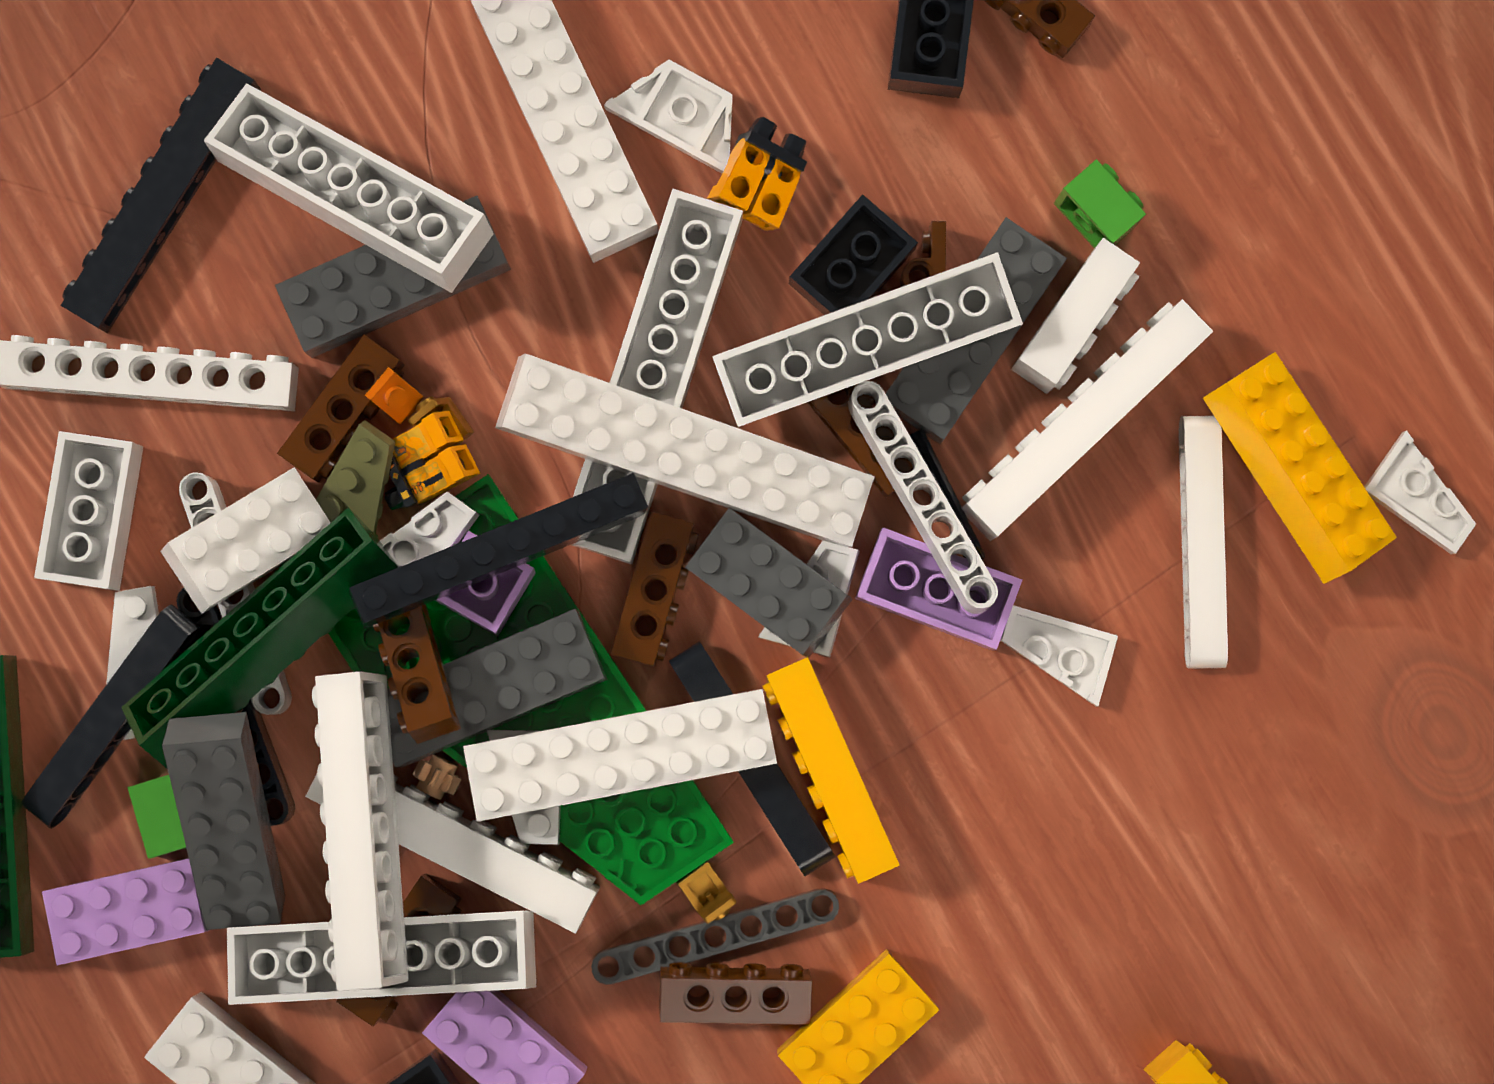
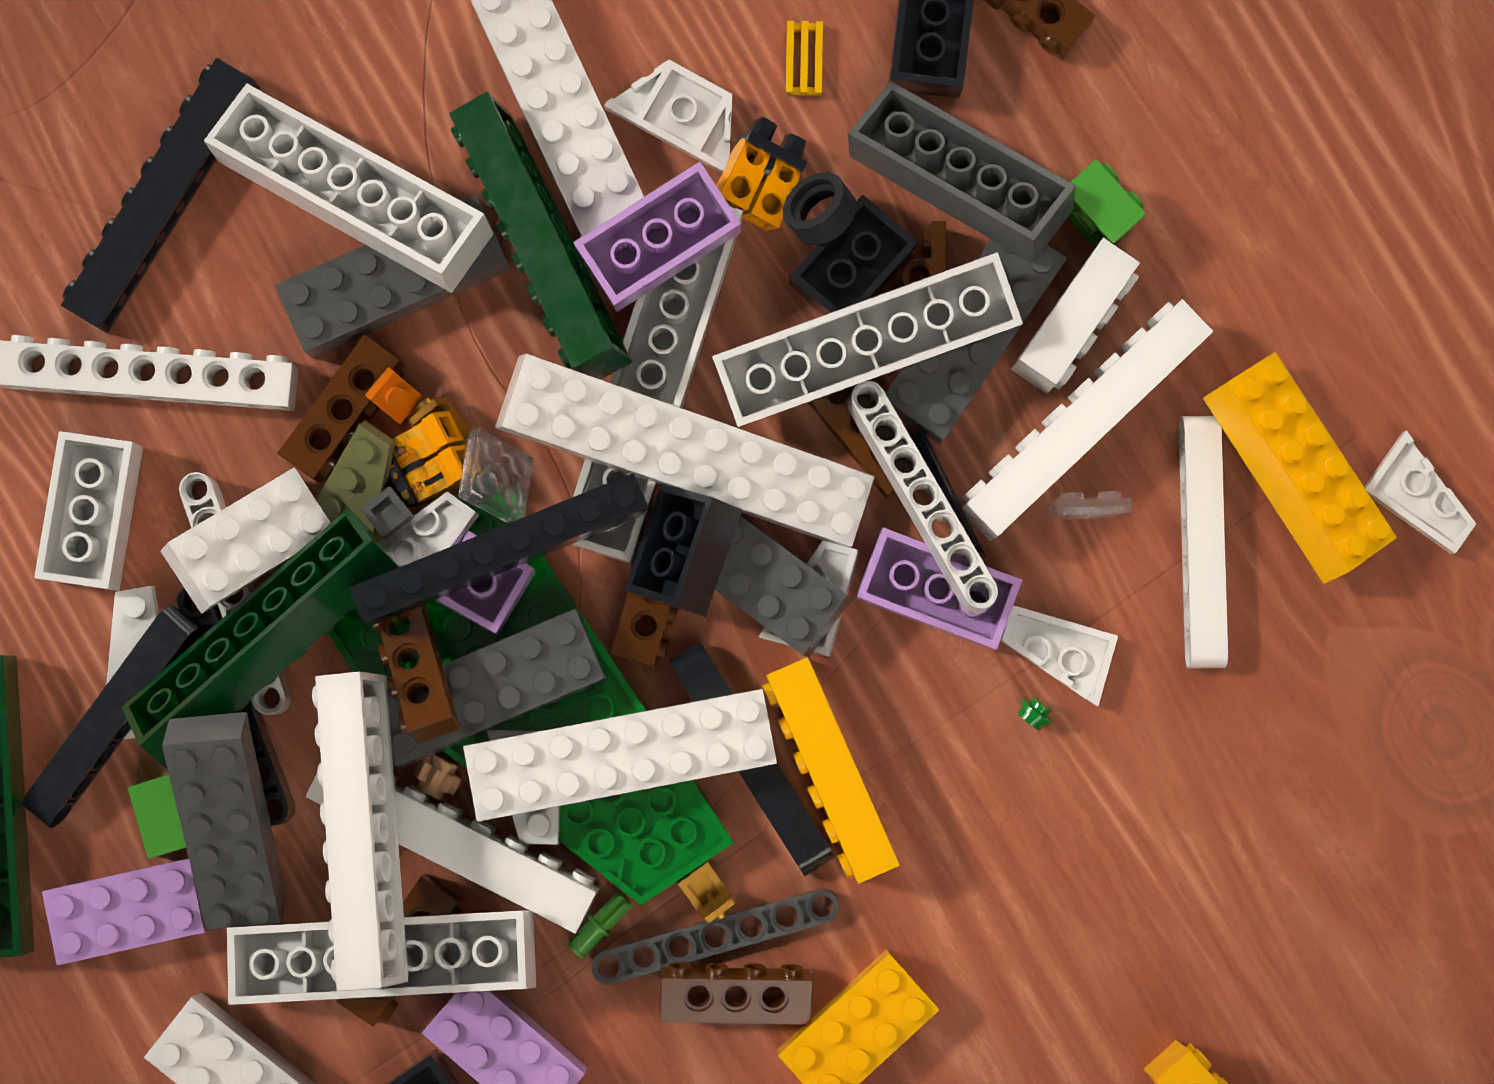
none -> dark grey plate [361,486,415,540]
none -> dark green brick [449,92,633,380]
none -> clear plate [458,427,534,523]
none -> bright green axle [566,893,632,959]
none -> lavender brick [573,162,741,312]
none -> black brick [624,484,742,617]
none -> black tyre [783,172,857,245]
none -> yellow tile [785,21,823,96]
none -> dark grey brick [848,81,1076,263]
none -> green plate [1017,697,1053,730]
none -> clear plate [1047,491,1132,520]

